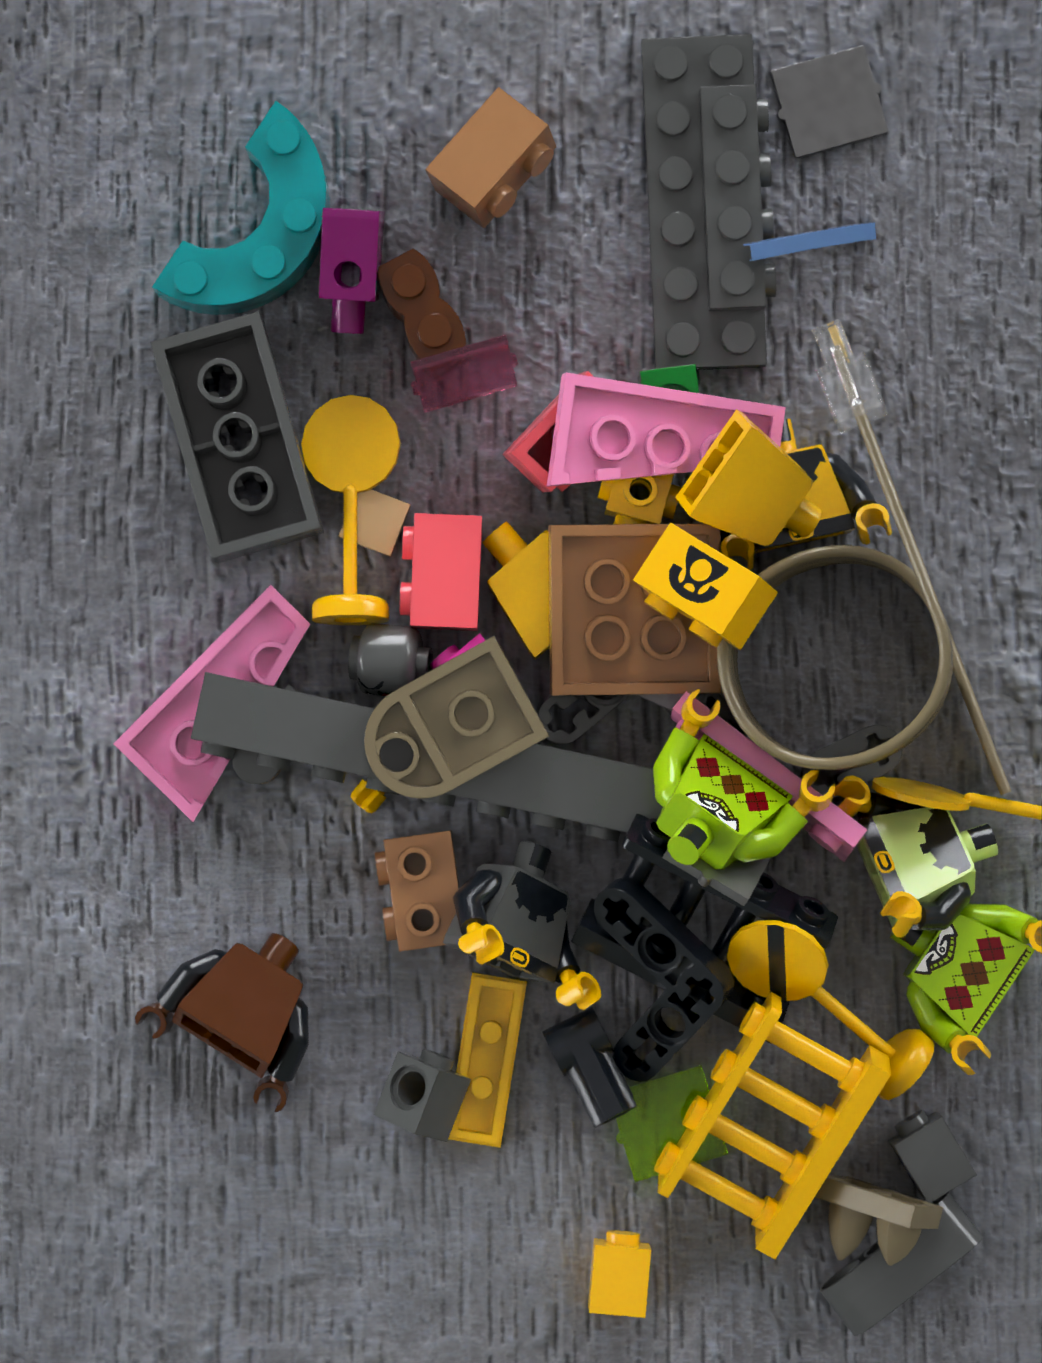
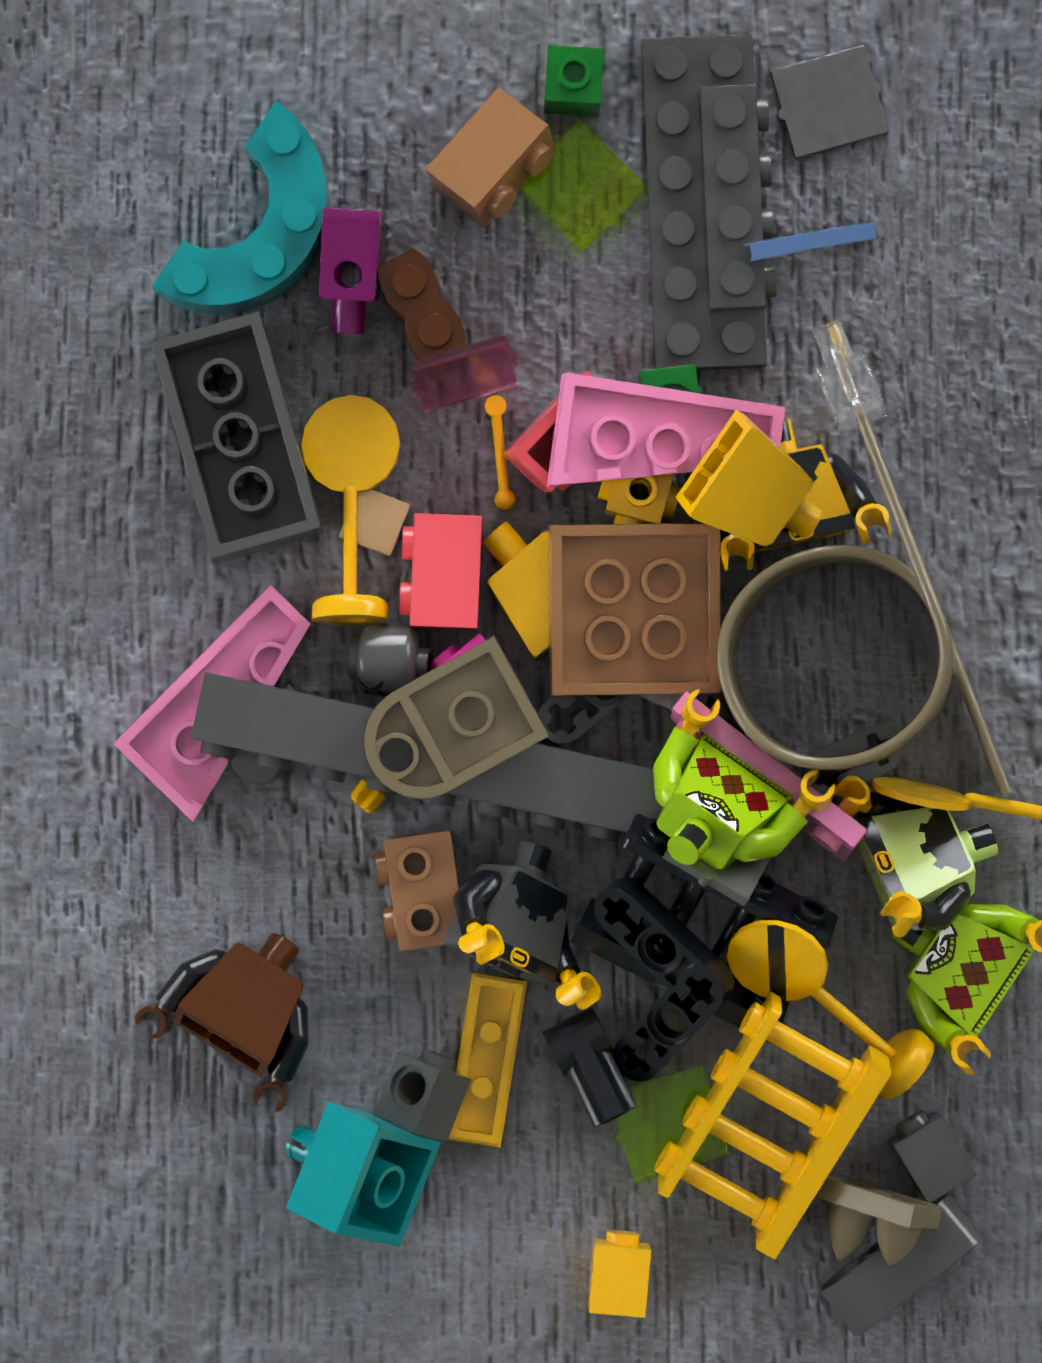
yellow brick [633,522,778,650] -> none
none -> teal brick [286,1102,441,1247]
none -> yellow hinge [484,395,516,510]
none -> clear neon green piece [519,119,647,252]
none -> green brick [544,45,604,117]

